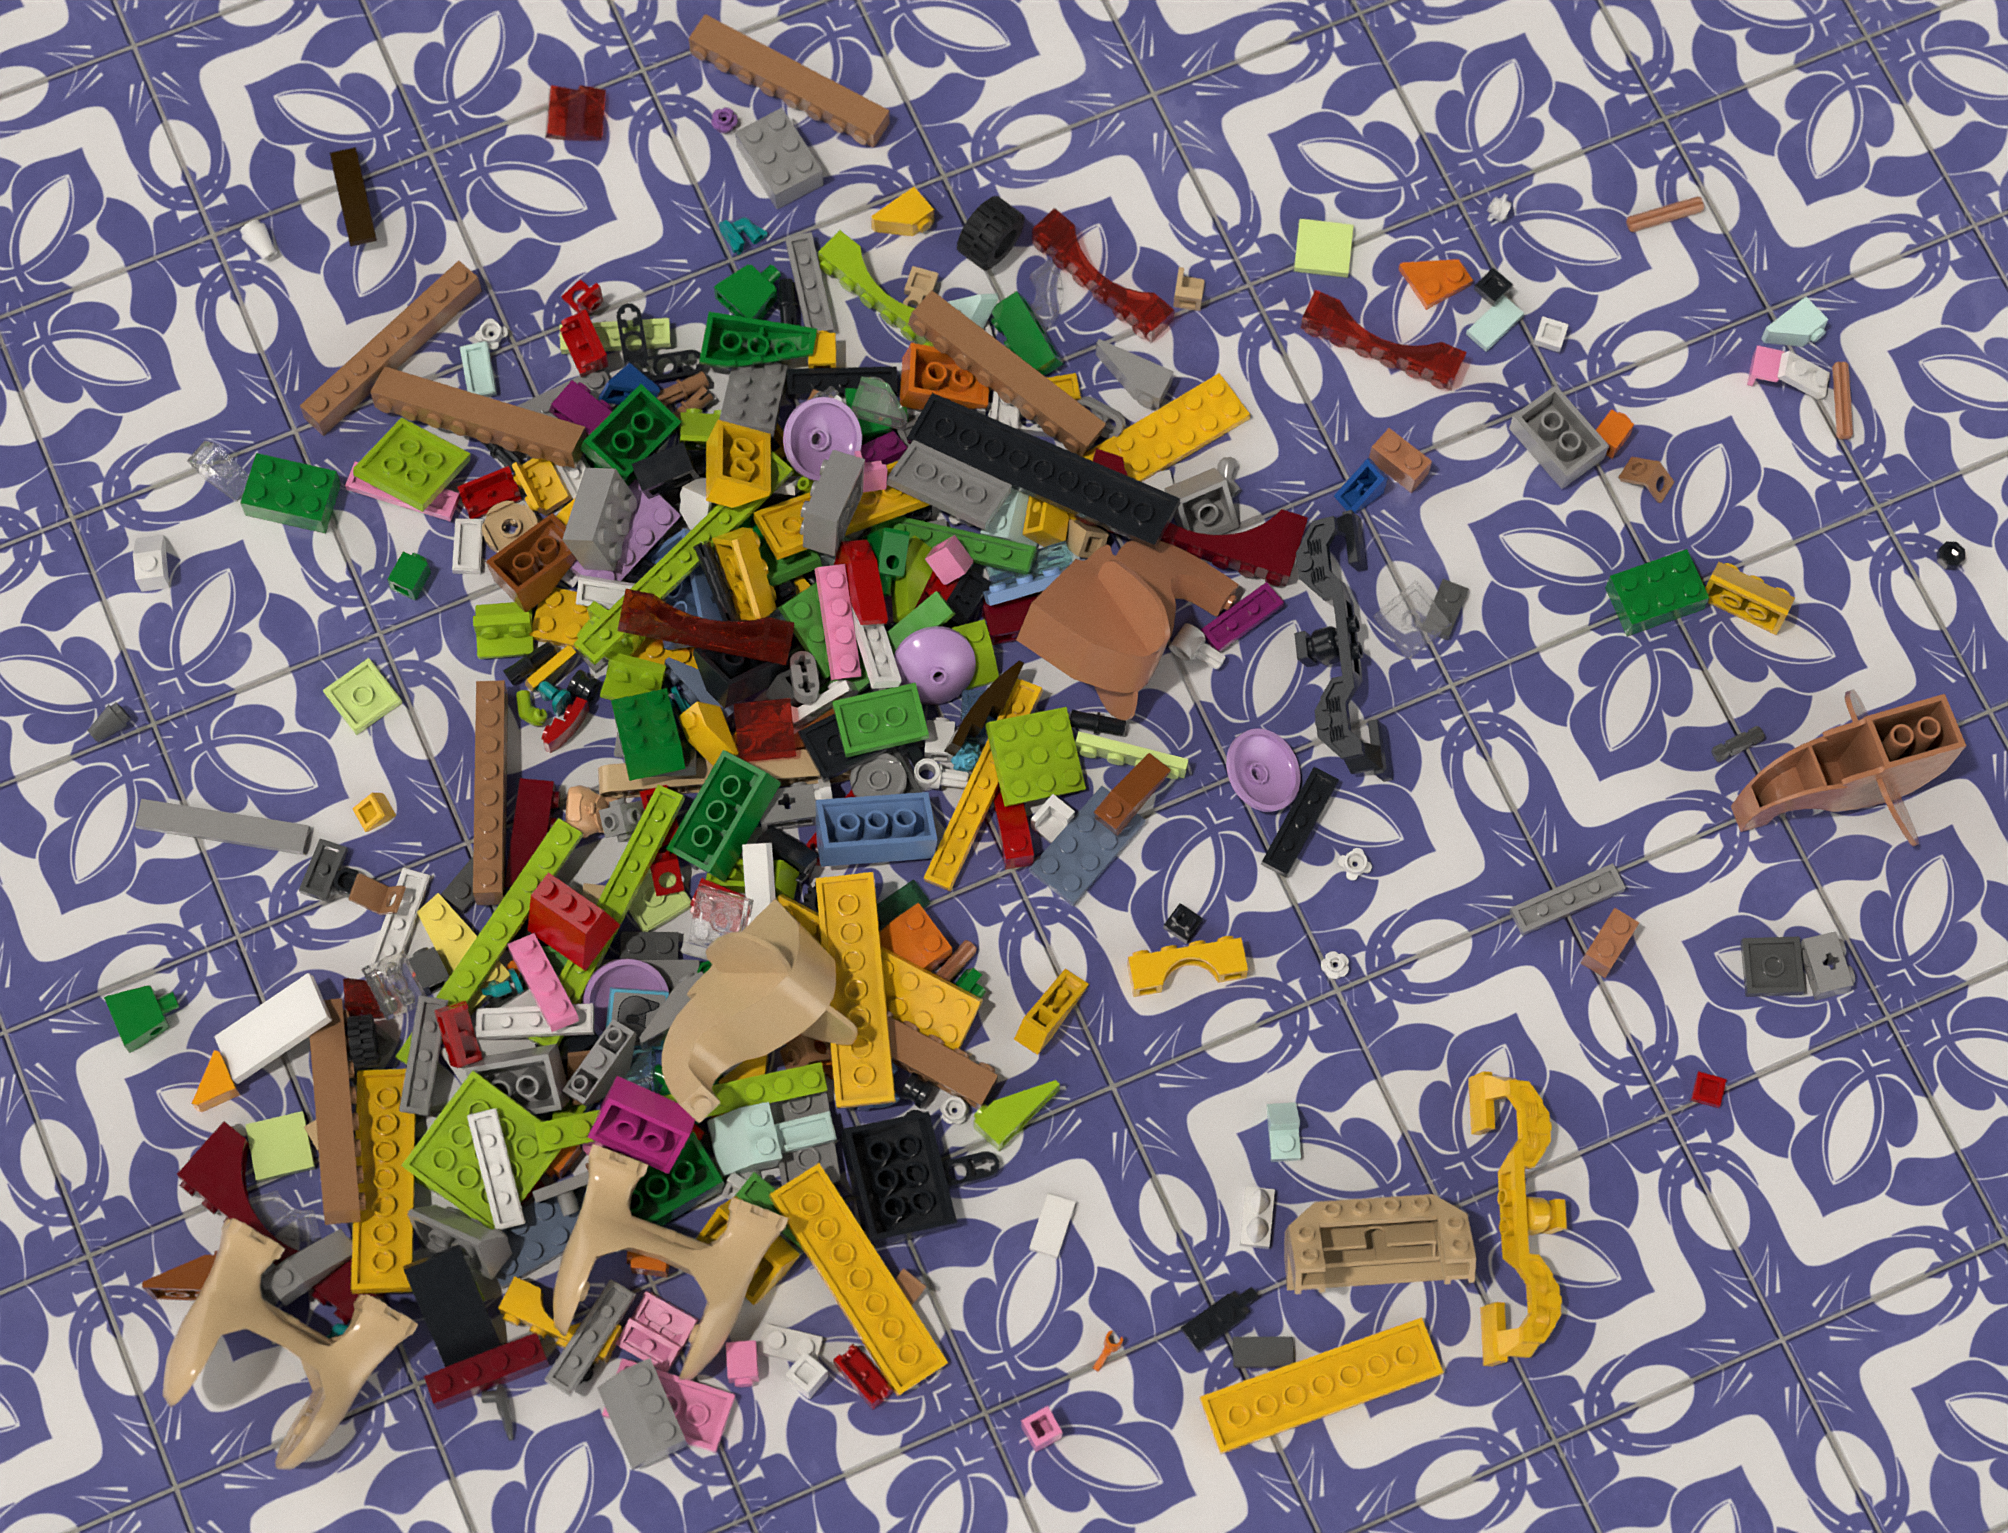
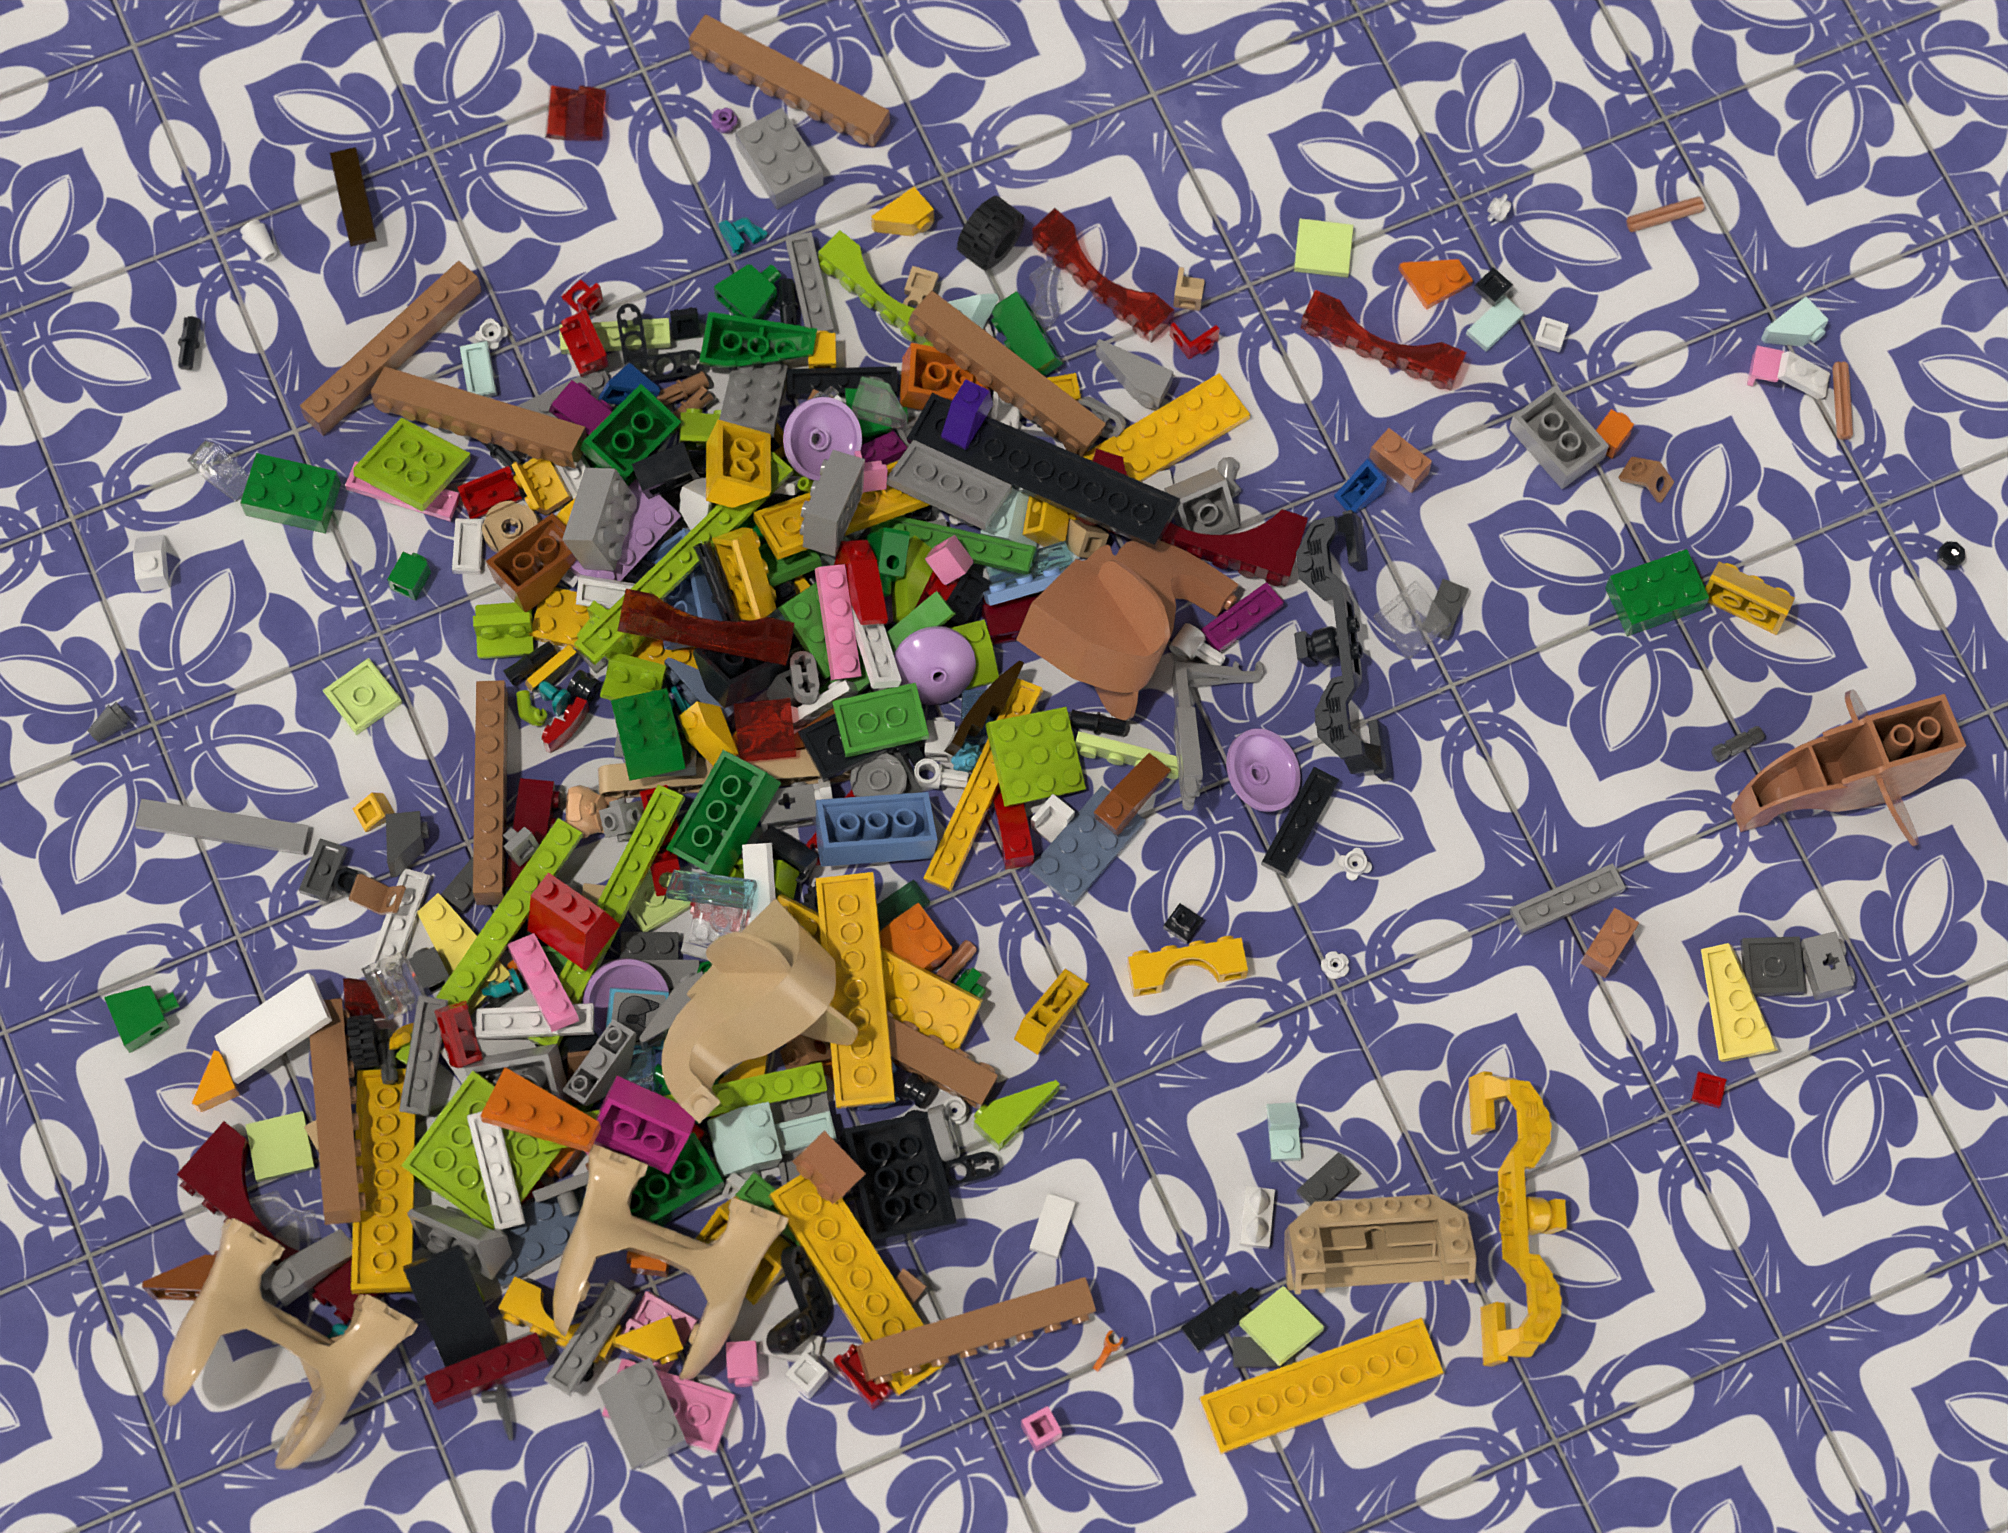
none -> black axle [178,316,201,370]
none -> dark grey axle [377,1028,398,1085]
none -> dark grey slope [386,811,429,878]
none -> yellow bar [389,1023,414,1050]
none -> orange wing [480,1067,601,1152]
none -> light grey tile [503,827,539,867]
none -> yellow slope [612,1316,683,1365]
none -> clear light blue tile [666,870,757,909]
none -> black tile [670,307,701,340]
none -> black beam [766,1246,831,1355]
none -> nougat brick [792,1131,865,1204]
none -> medium nougat brick [856,1277,1096,1385]
none -> light grey beam [928,1104,960,1162]
none -> dark purple slope [941,379,993,450]
none -> red bracket [1169,322,1220,359]
none -> light grey hinge [1172,661,1263,811]
none -> yellowish green tile [1239,1286,1324,1366]
none -> dark grey plate [1296,1152,1359,1207]
none -> light yellow wing [1701,943,1778,1062]

